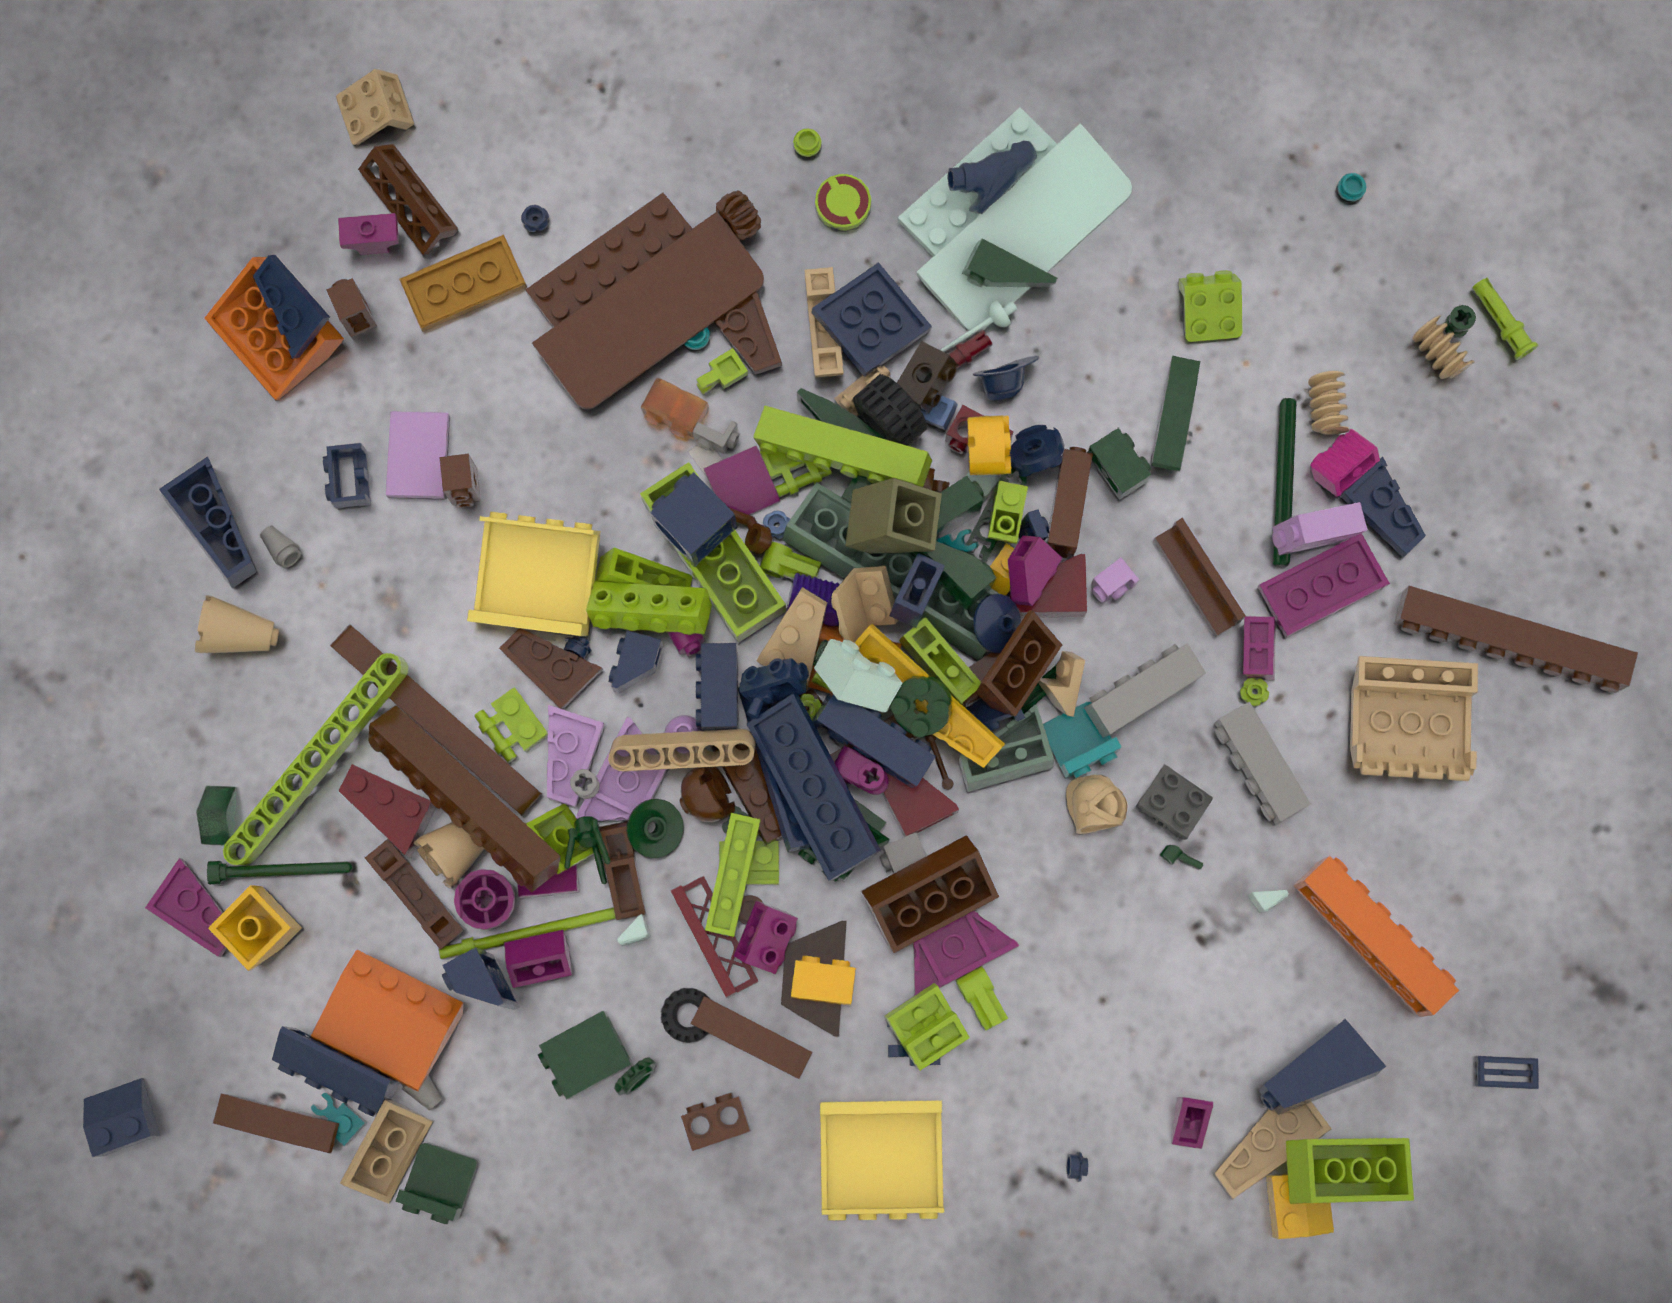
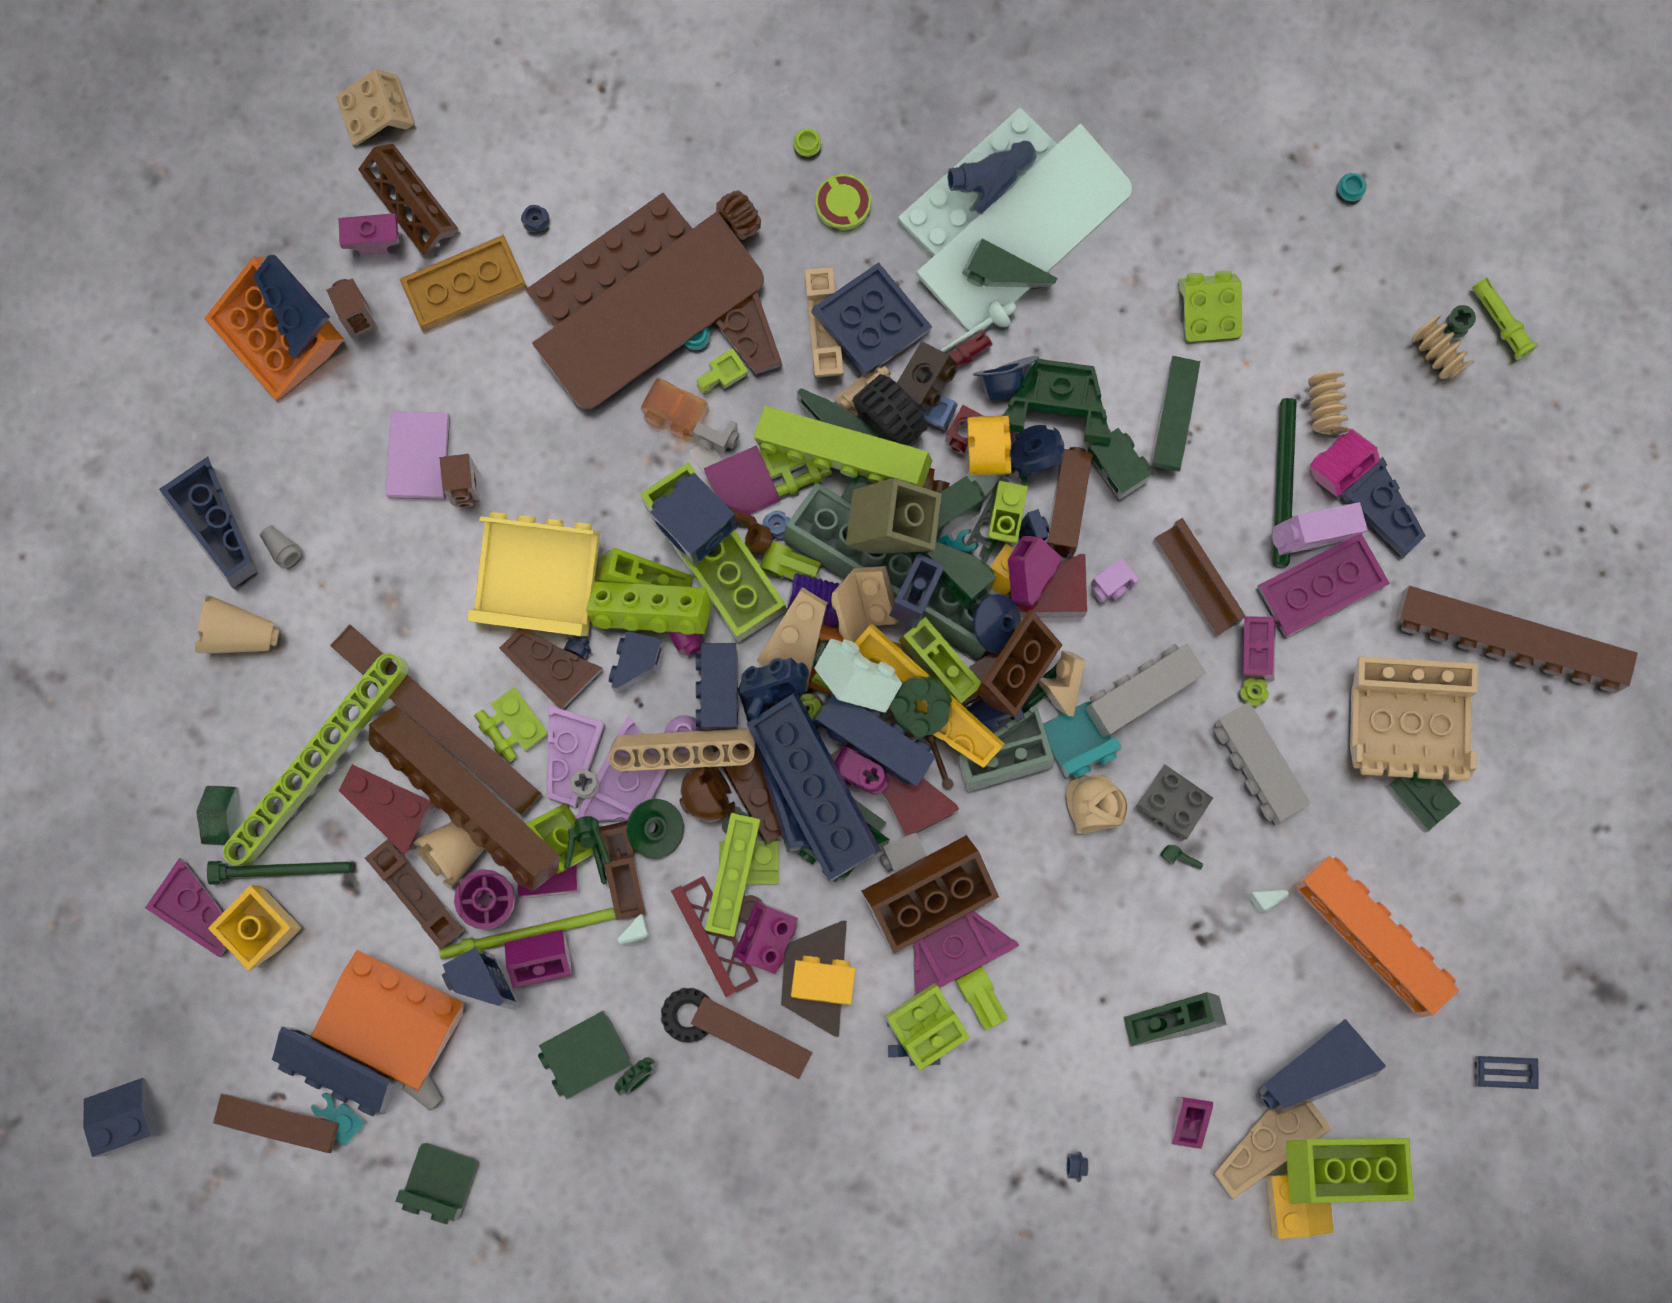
dark blue window [323,443,371,508] -> none
tan slope [340,1100,433,1204] -> none
reddish brown brick [681,1092,751,1151] -> none
light yellow panel [820,1100,944,1220] -> none
none -> dark green wing [1001,359,1111,445]
none -> dark green slope [1124,992,1227,1047]
none -> dark green plate [1388,772,1461,832]

